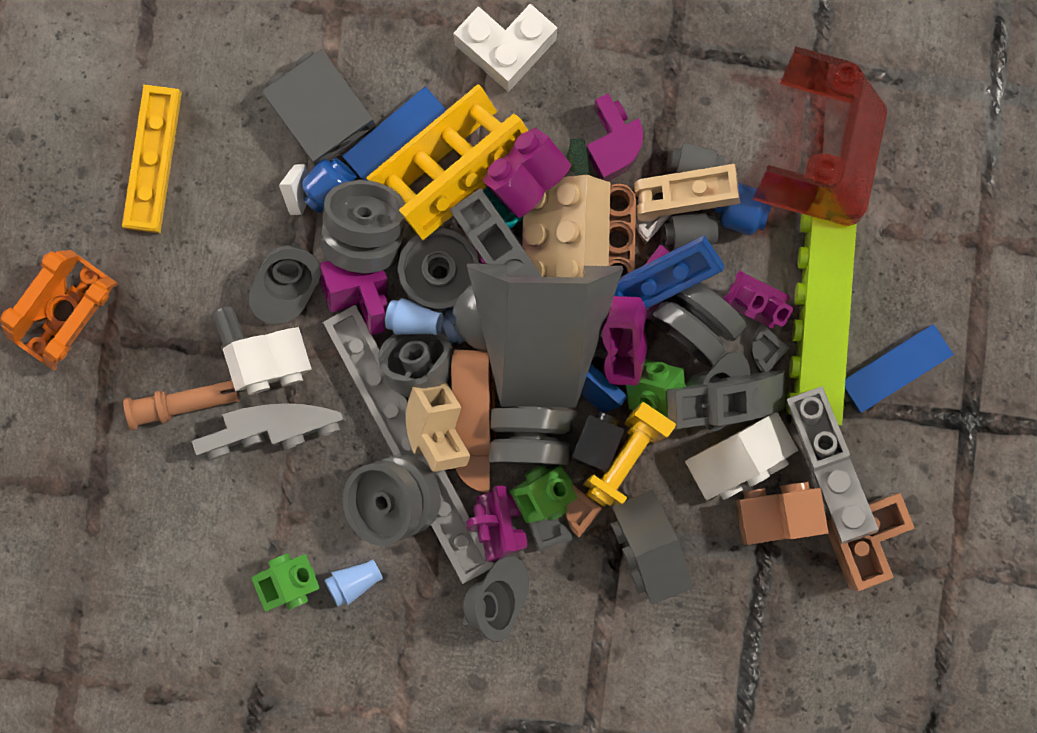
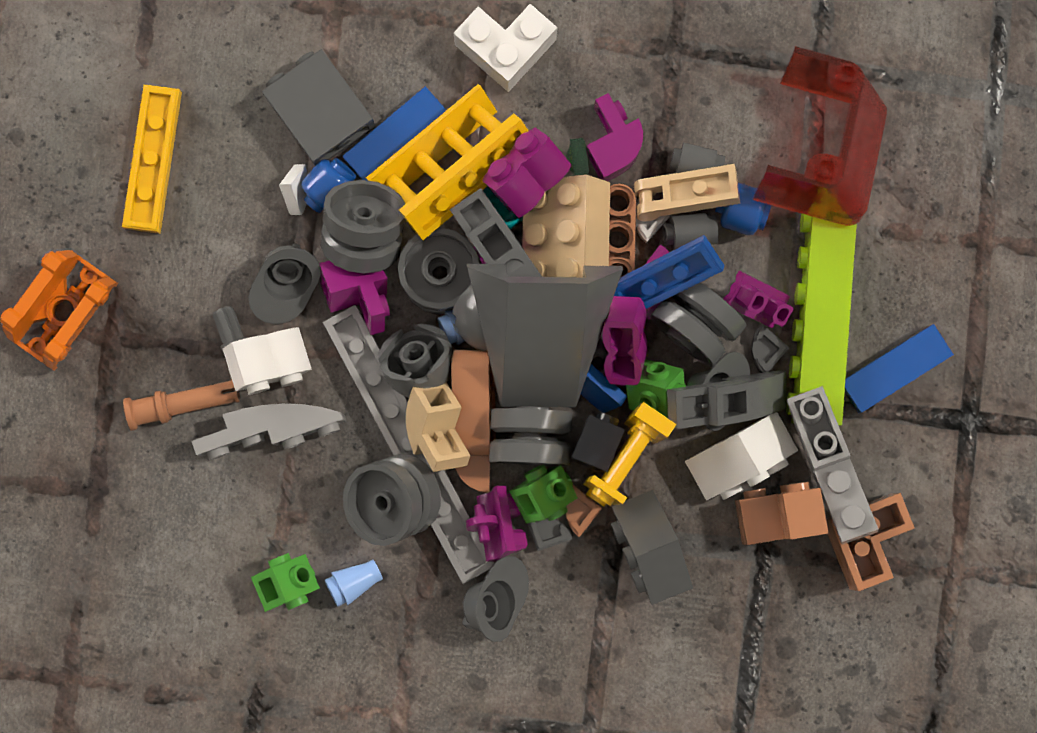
light blue cone [385,298,444,335] -> none

